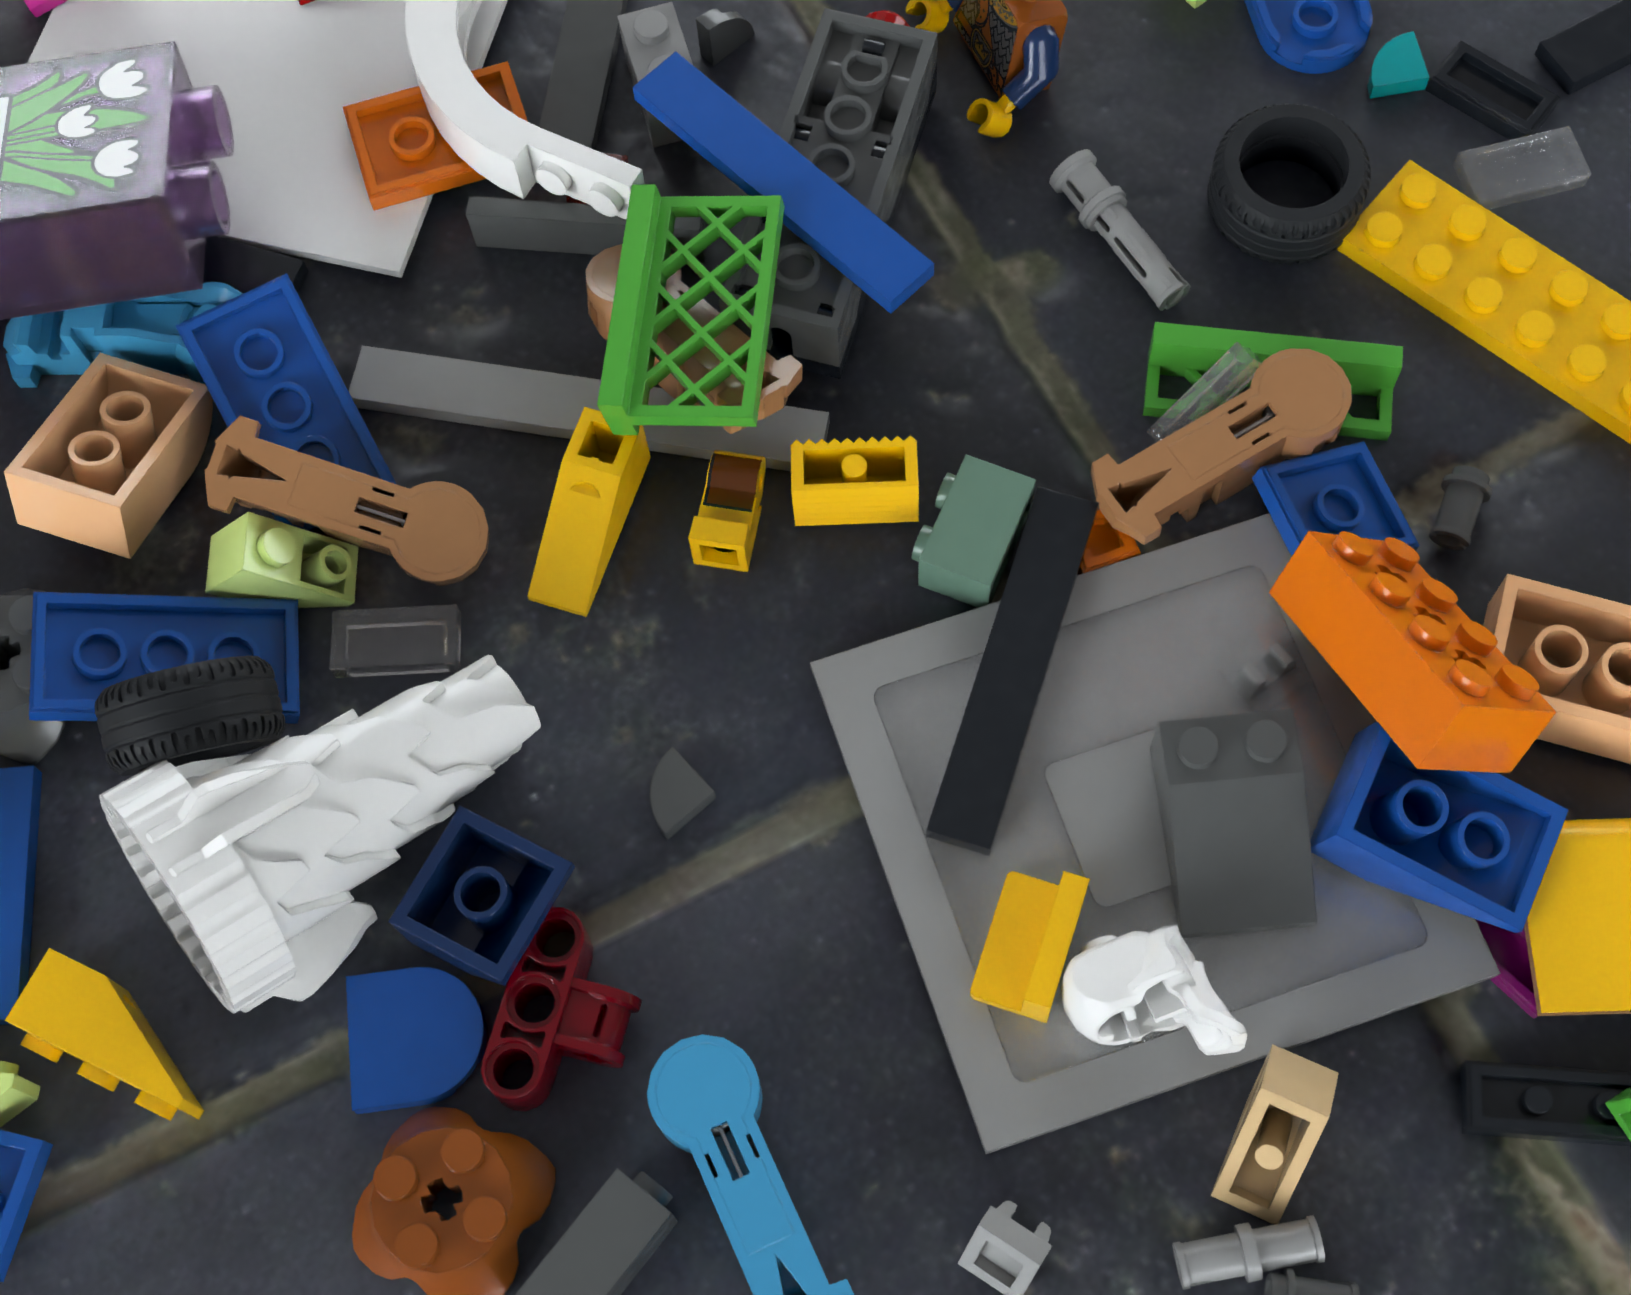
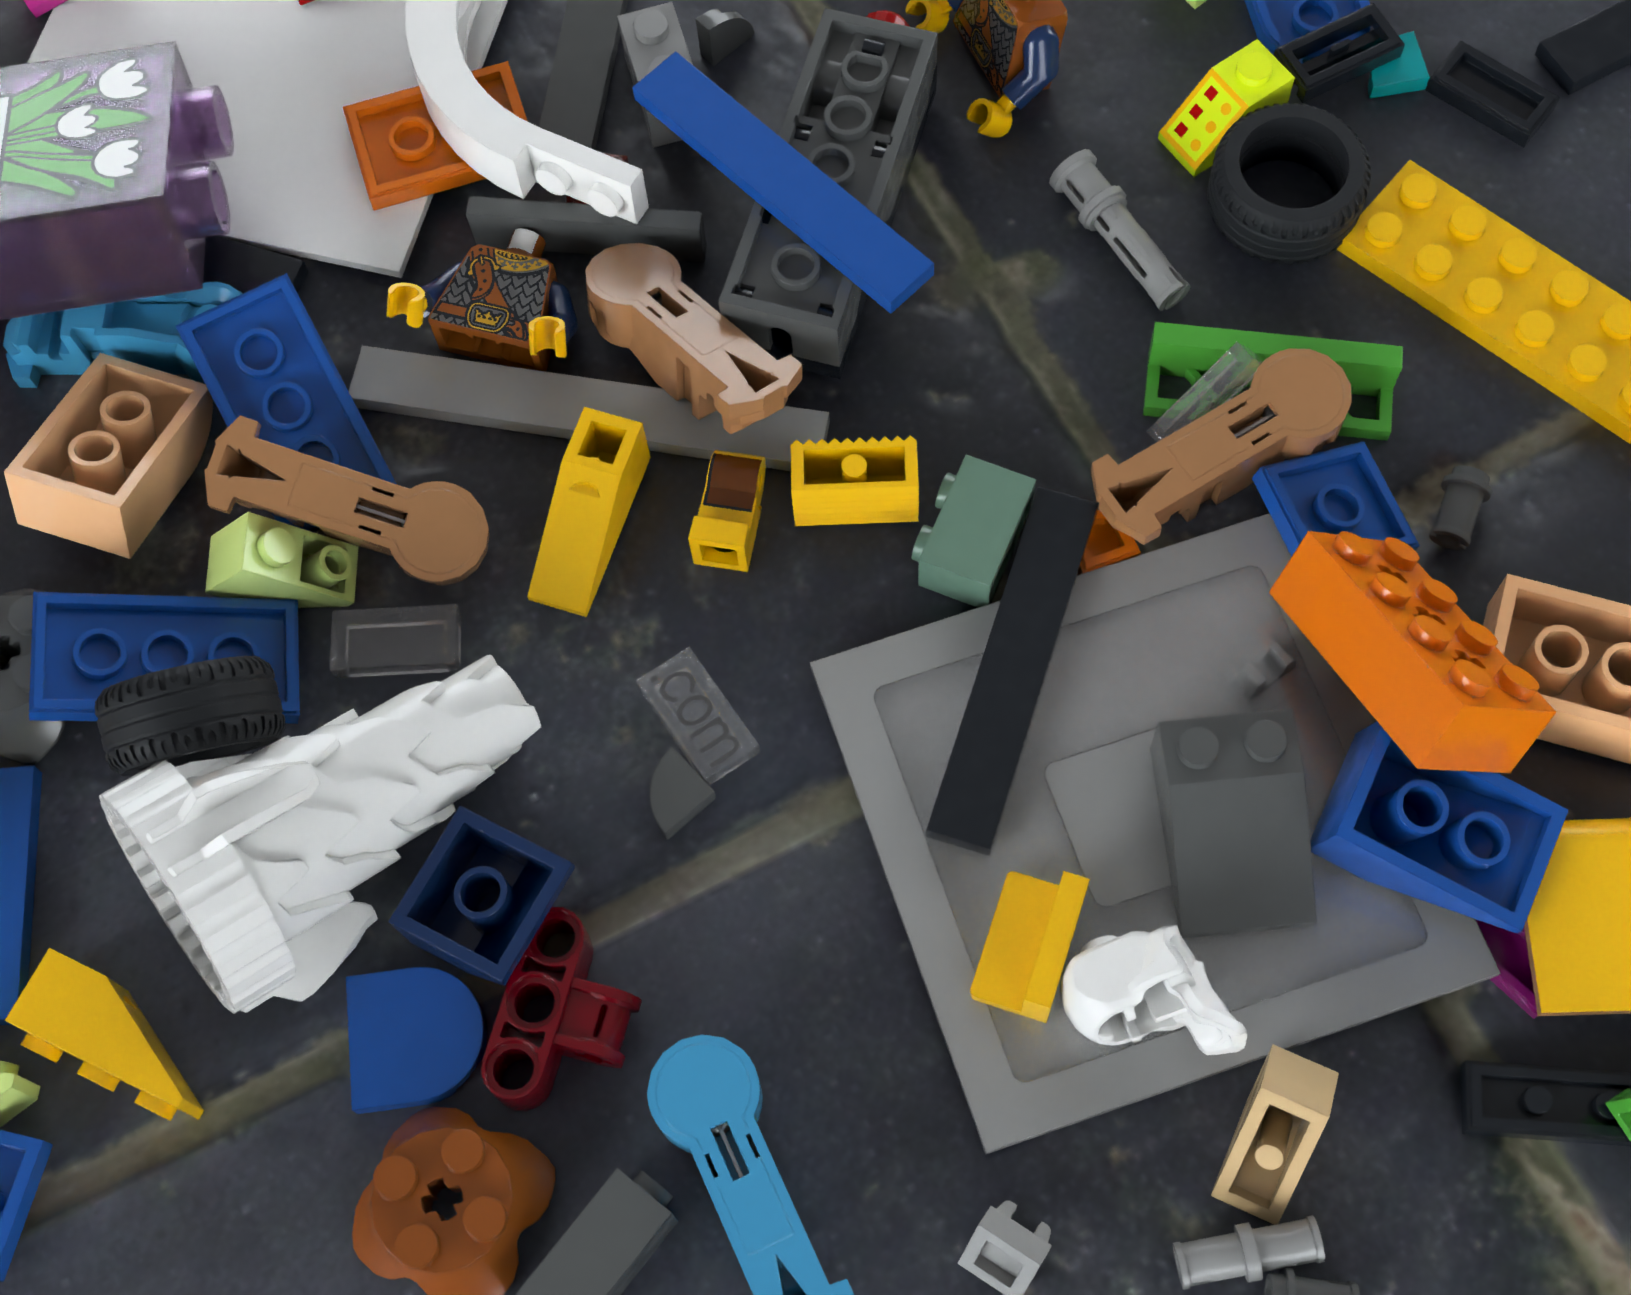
bright green fence [597,184,785,435] -> none
clear tile [1453,126,1591,210] -> none
none -> torso [386,228,578,372]
none -> clear tile [636,647,760,785]
none -> neon yellow slope [1158,39,1295,177]
none -> black tile [1274,3,1405,103]

